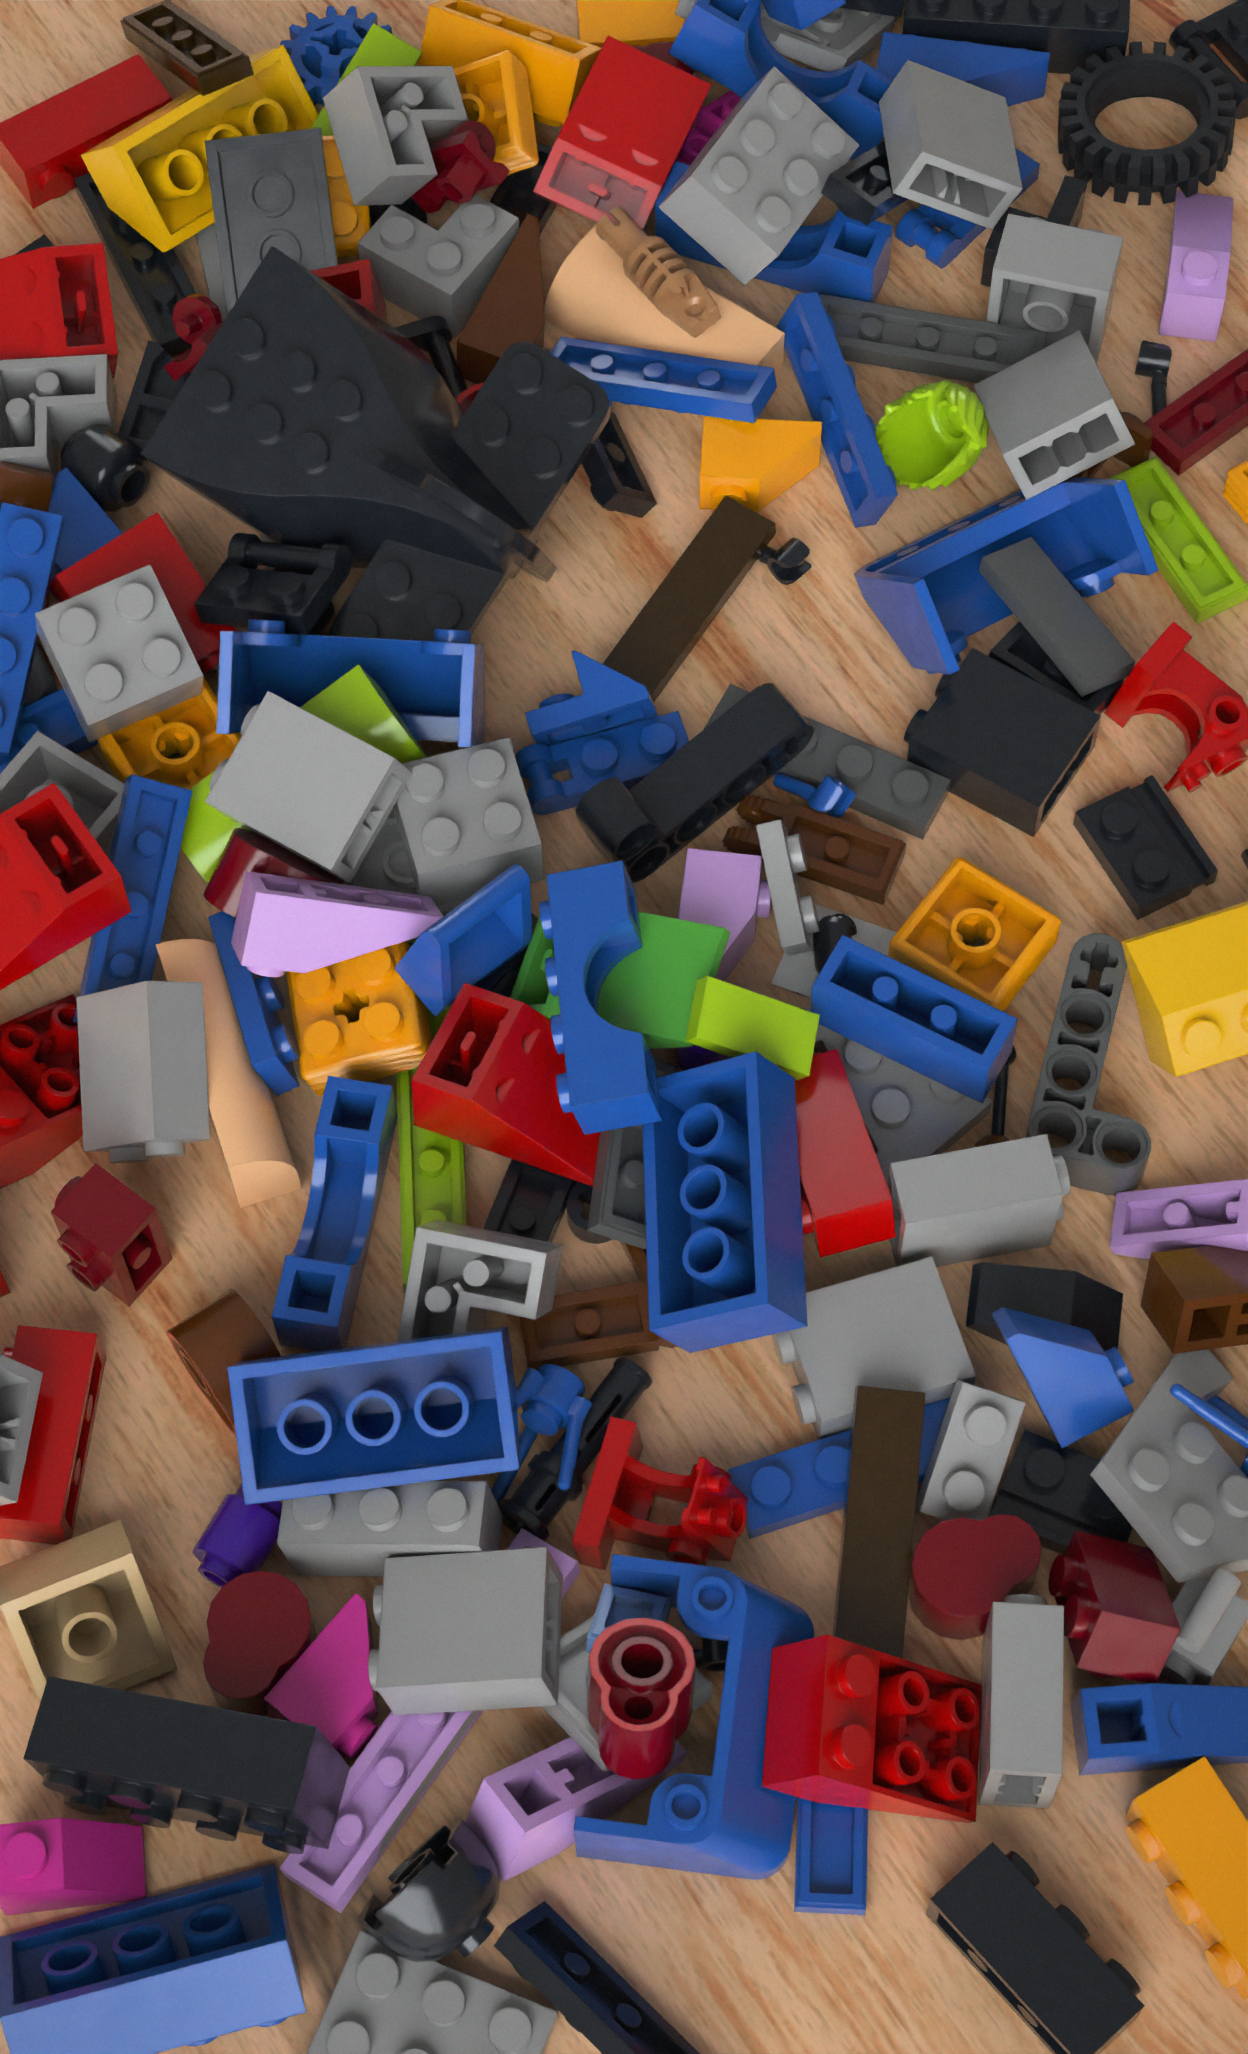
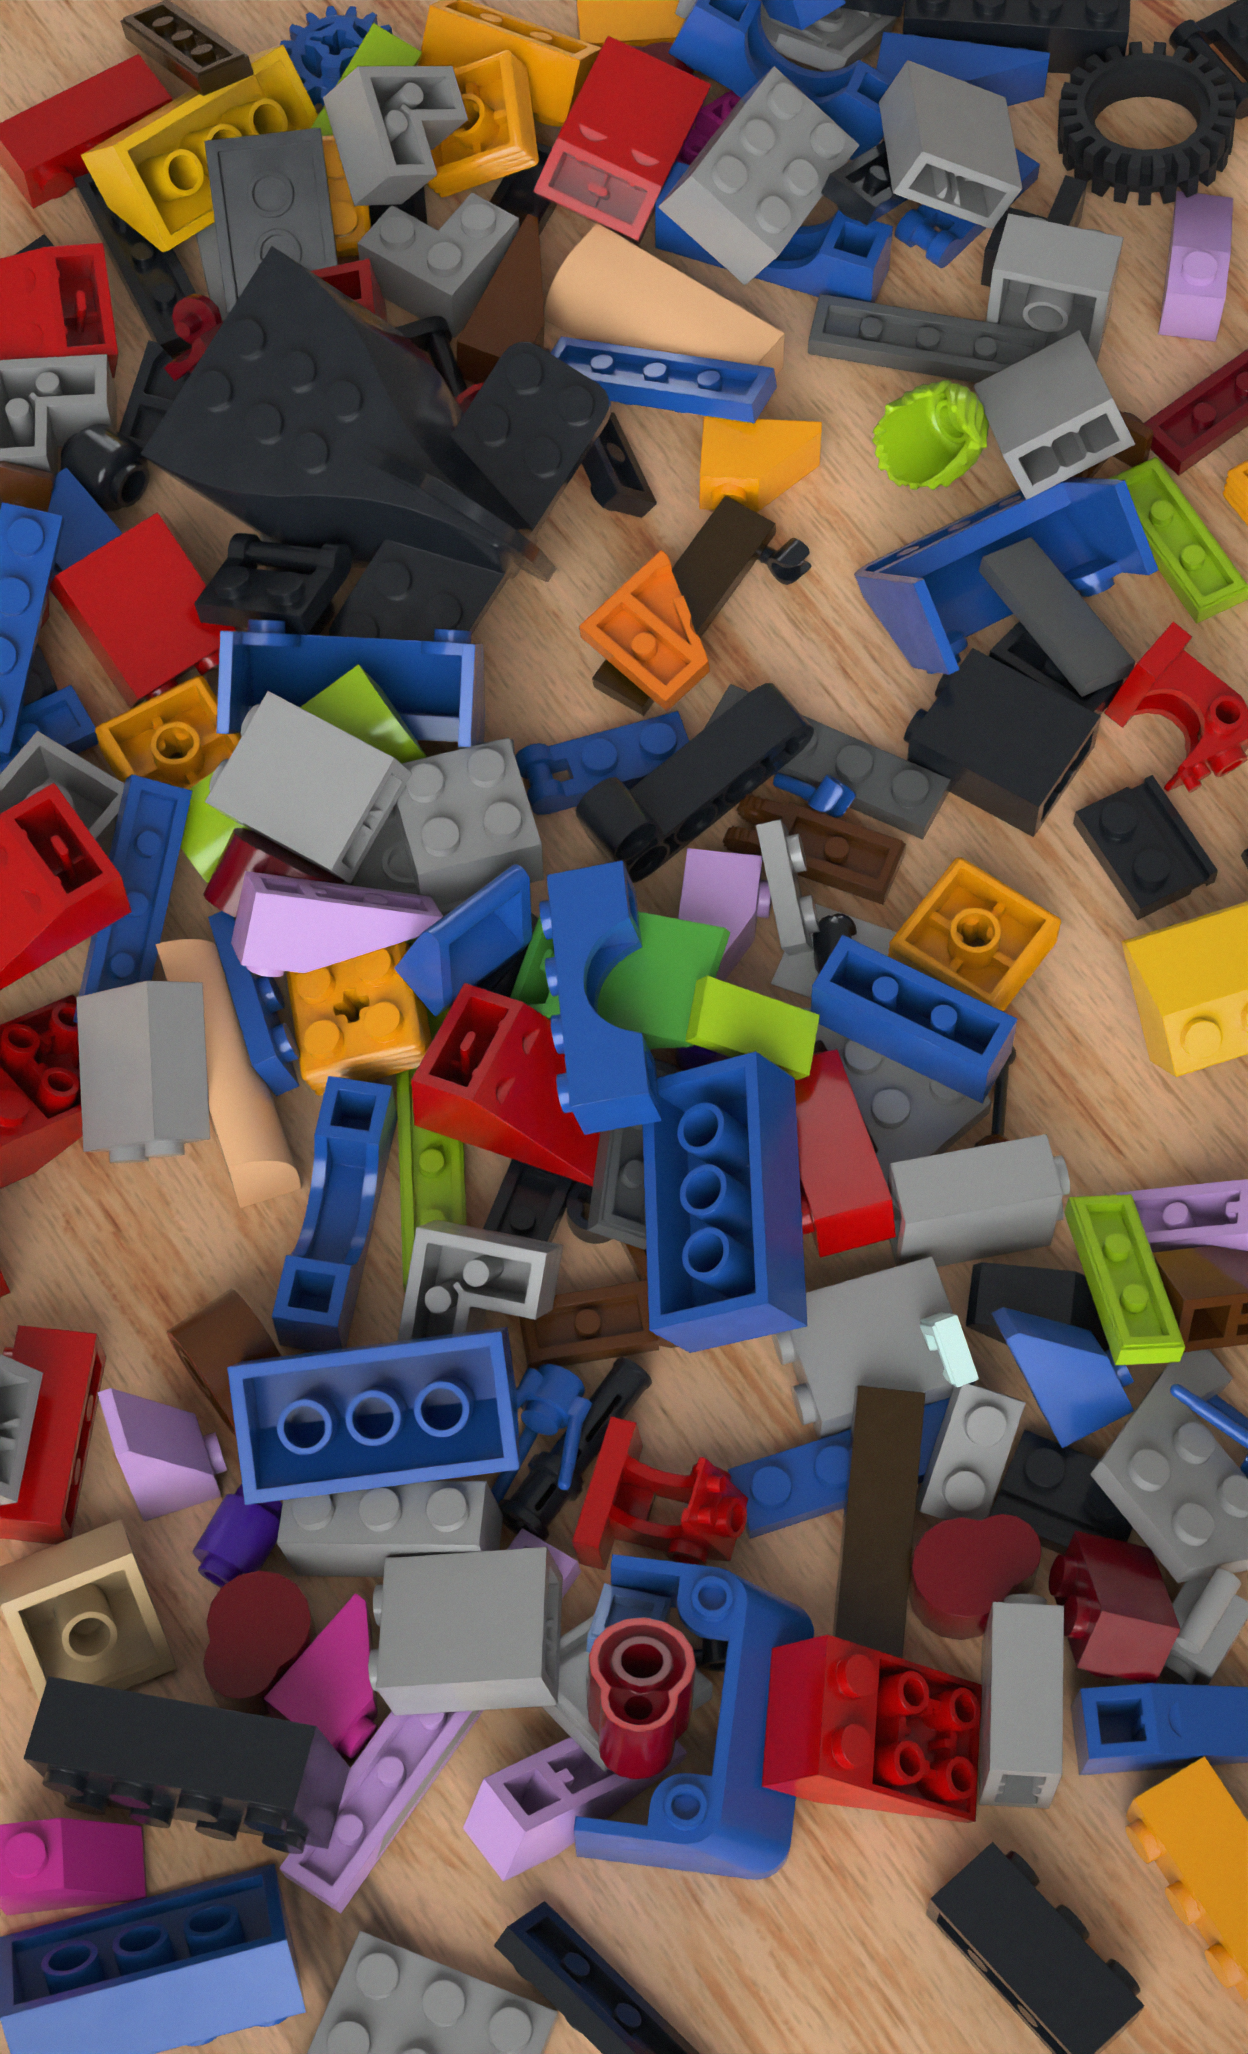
light grey brick [35,564,203,743] -> none
dark red brick [51,1163,172,1307] -> none
black cylinder [359,1817,500,1962] -> none
dark red hips [411,120,510,214] -> none
blue slope [525,650,658,746] -> none
medium nougat hinge [596,206,721,338] -> none
blue plate [776,292,898,528] -> none
blue tile [794,1797,868,1915] -> none
dark grey beam [1025,933,1151,1196] -> none
black hand [1135,341,1172,416] -> none
none -> lavender slope [97,1388,227,1522]
none -> orange wing [579,550,710,712]
none -> light aqua tile [919,1312,979,1387]
none -> lime tile [1064,1194,1185,1365]

